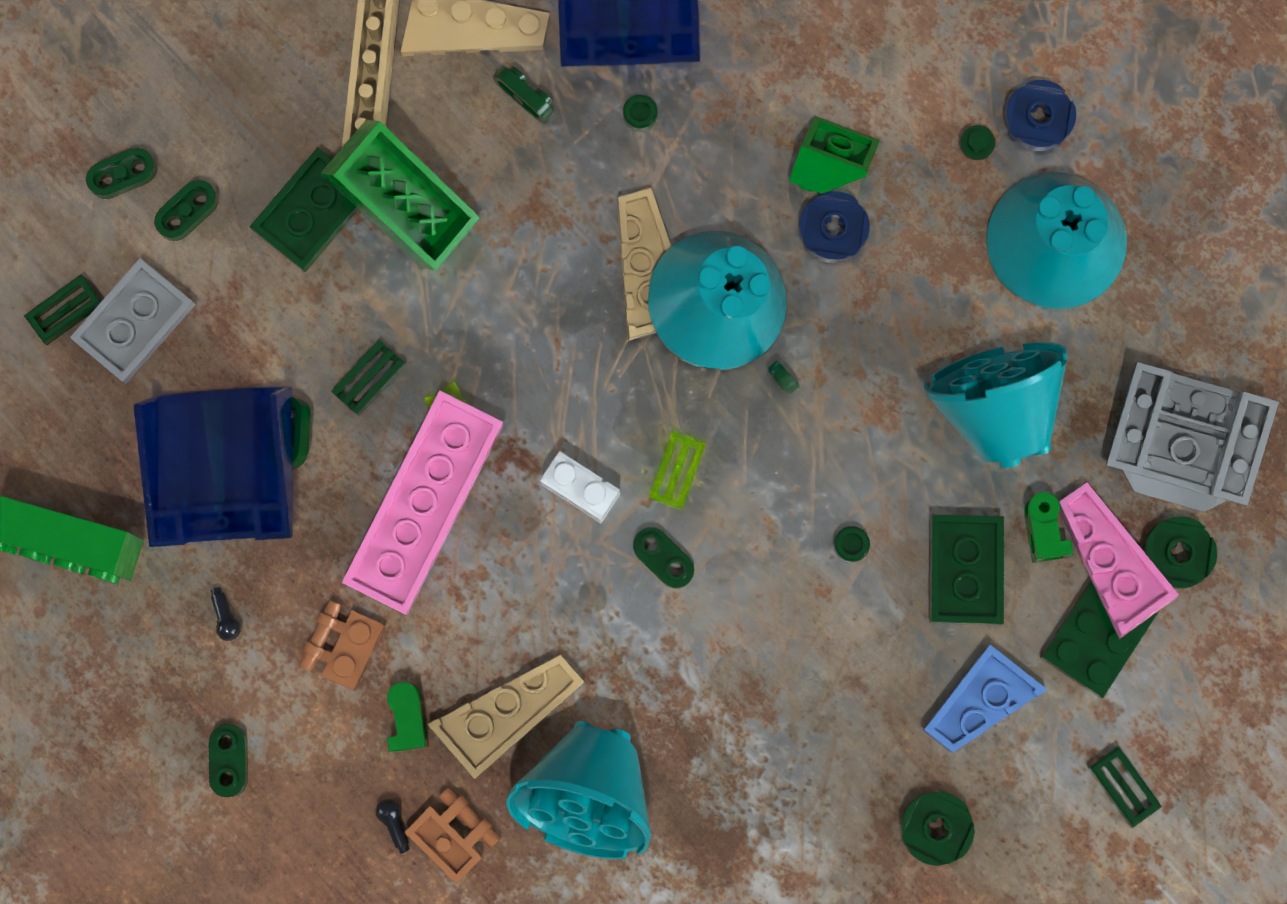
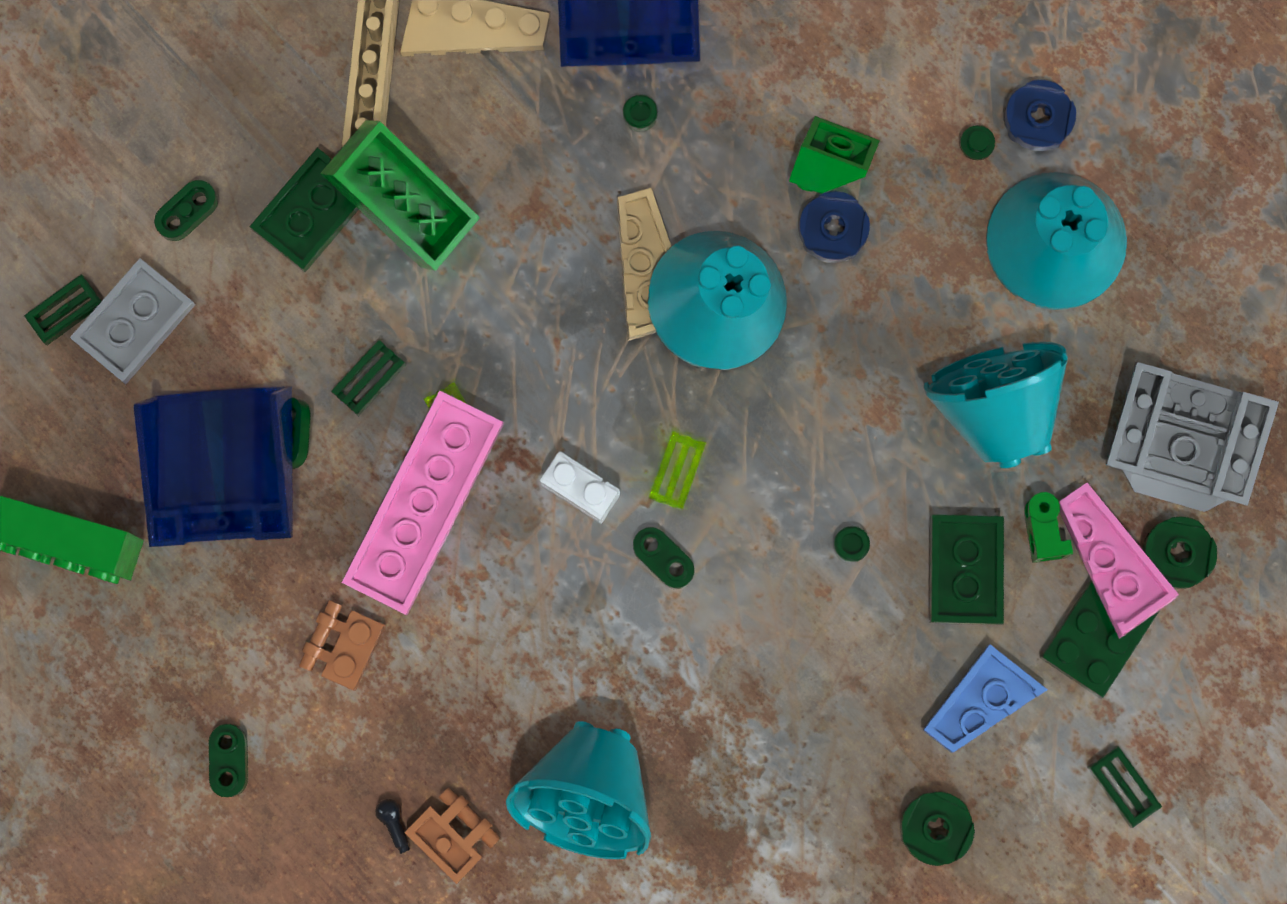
dark green plate [86,148,157,199] -> none
black piece [211,587,241,641] -> none
green leg [387,682,429,752] -> none
tan wing [427,655,585,779] -> none
dark green plate [493,66,553,123] -> none
dark green tile [767,360,800,395] -> none

